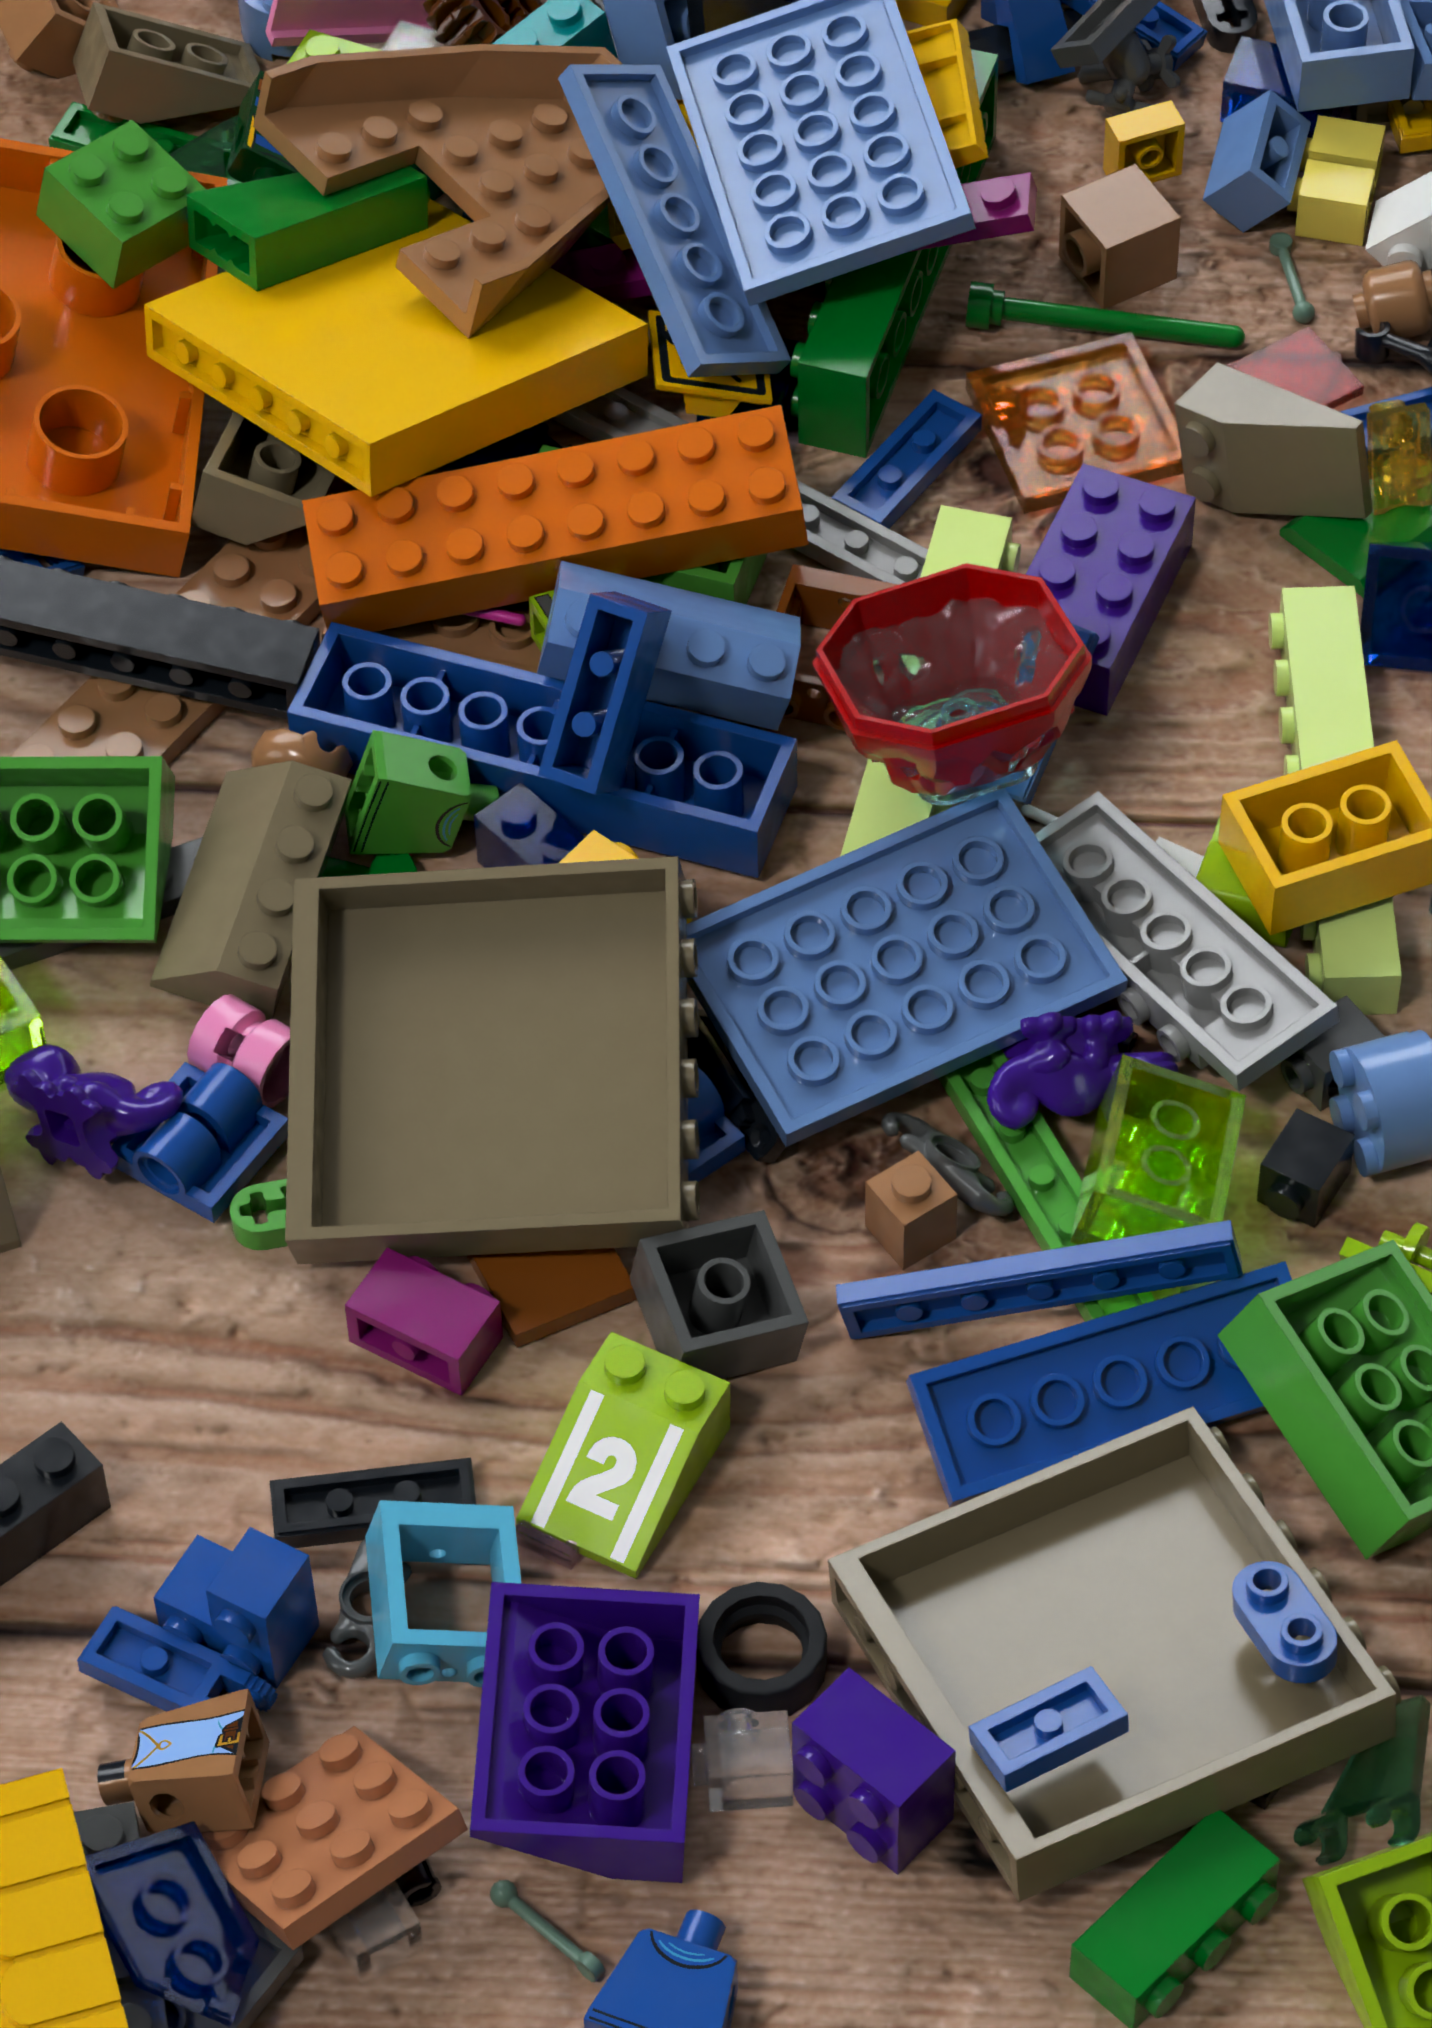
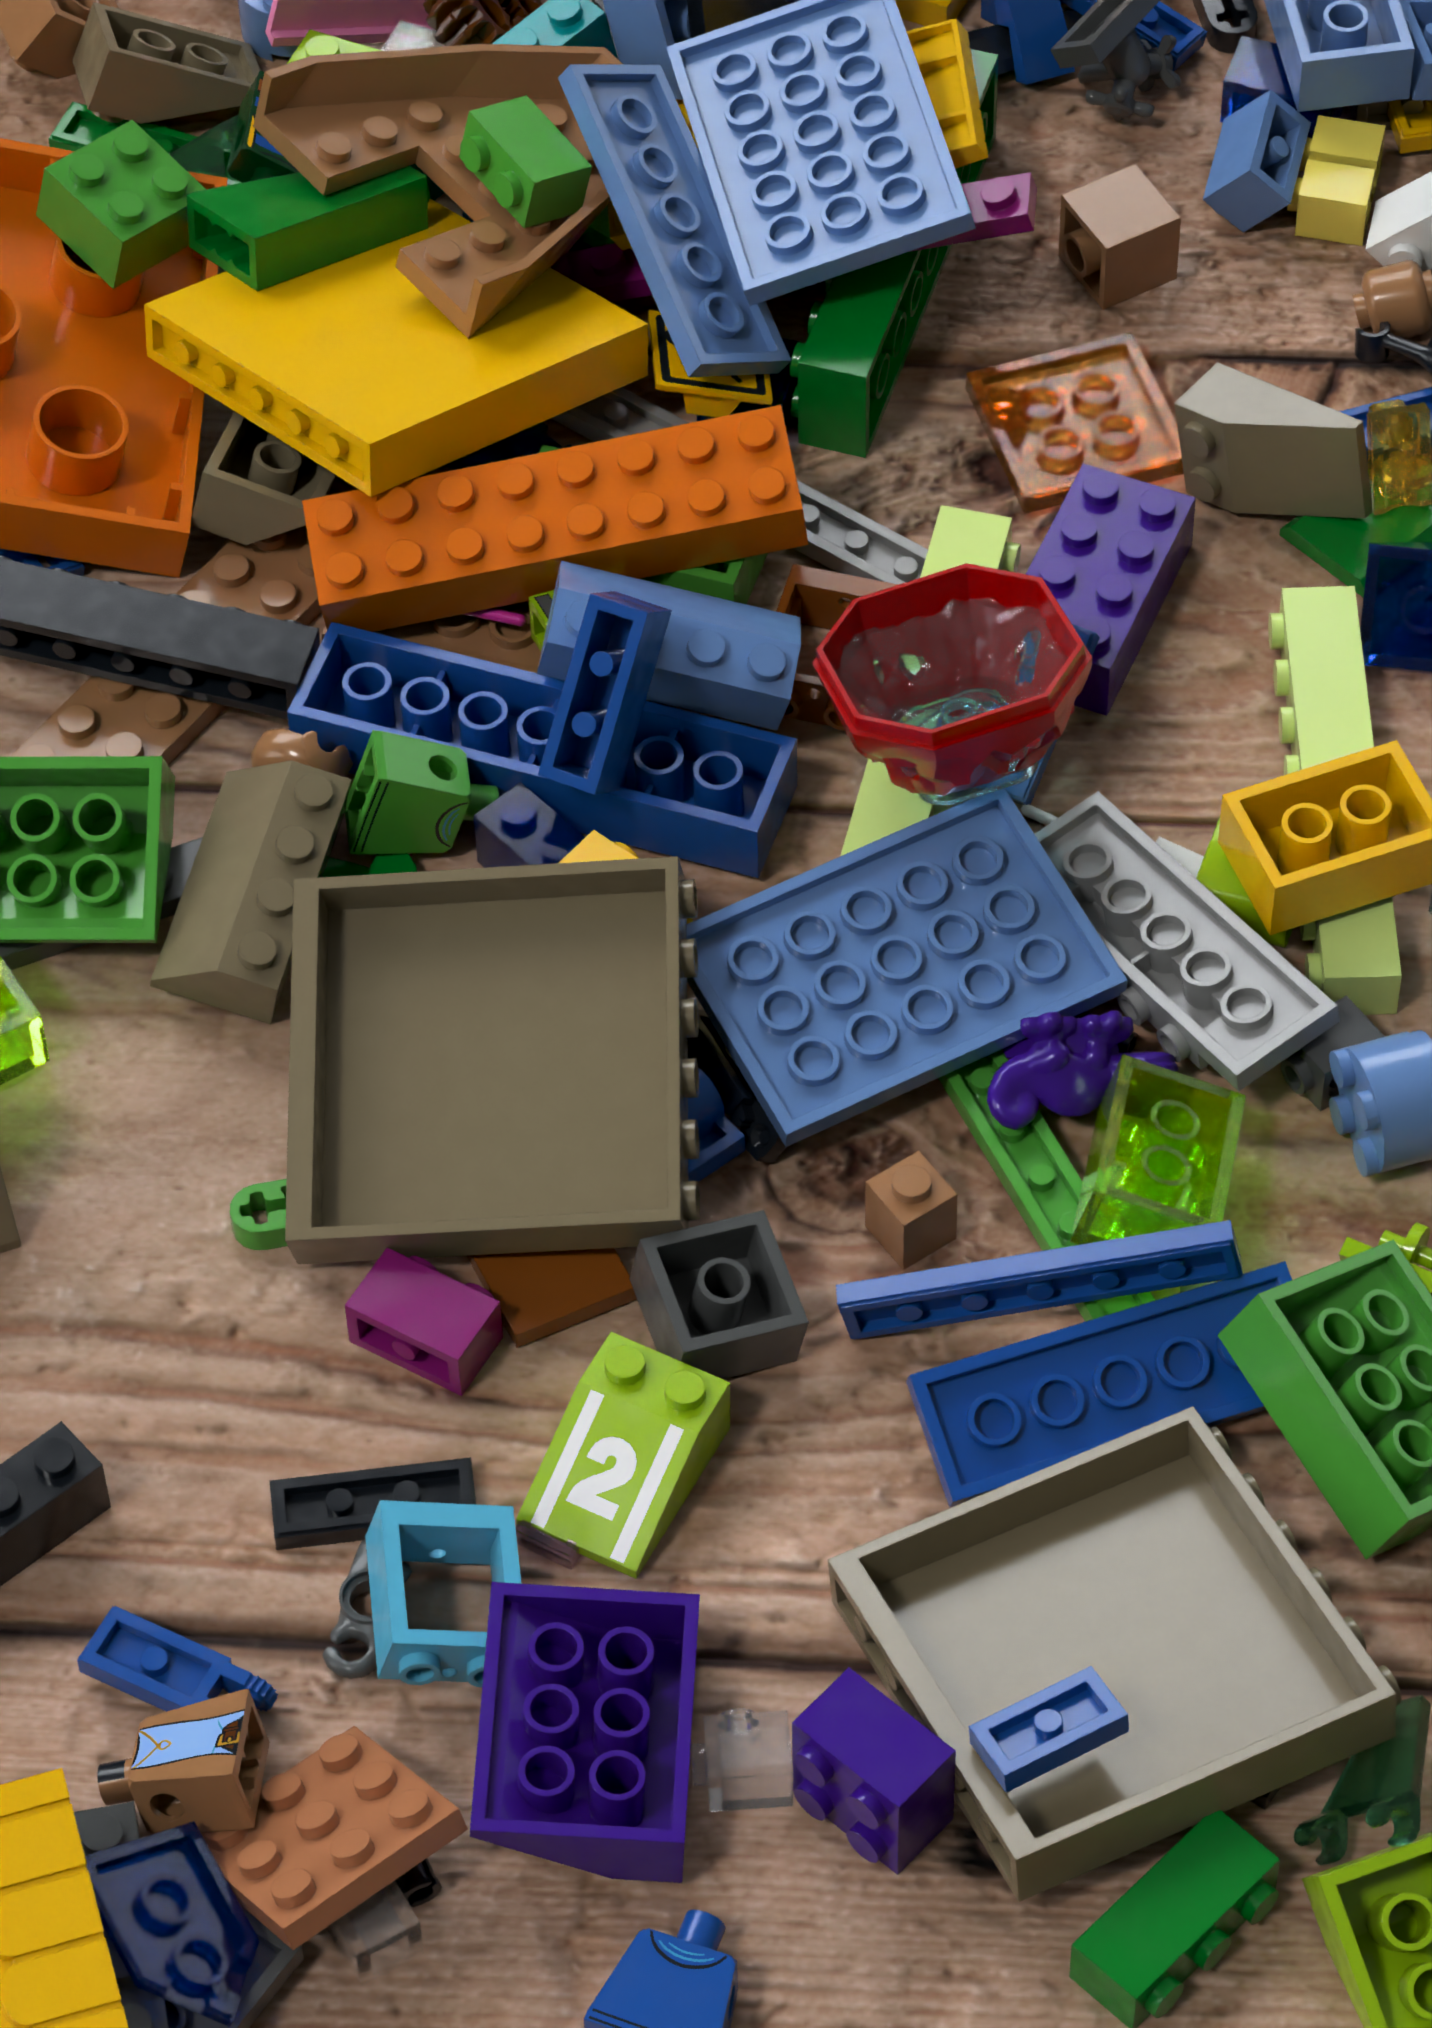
dark purple animal [4,1044,183,1180] -> none
blue plate [111,1062,288,1223] -> none
blue brick [153,1527,320,1689] -> none
bright pink wheel [187,994,290,1108] -> none
sand green hinge [490,1880,605,1982] -> none
black tyre [696,1582,827,1721] -> none
blue plate [831,389,982,529] -> none
dark grey piece [881,1112,1014,1216] -> none
green piece [965,281,1245,349] -> none
yellow piece [1103,100,1185,183] -> none
clear red piece [1226,326,1364,409] -> none
plate [1232,1561,1337,1683] -> none
black brick [1257,1109,1355,1228] -> none
sand green hinge [1269,232,1315,324] -> none
none -> bright green brick [459,95,592,228]

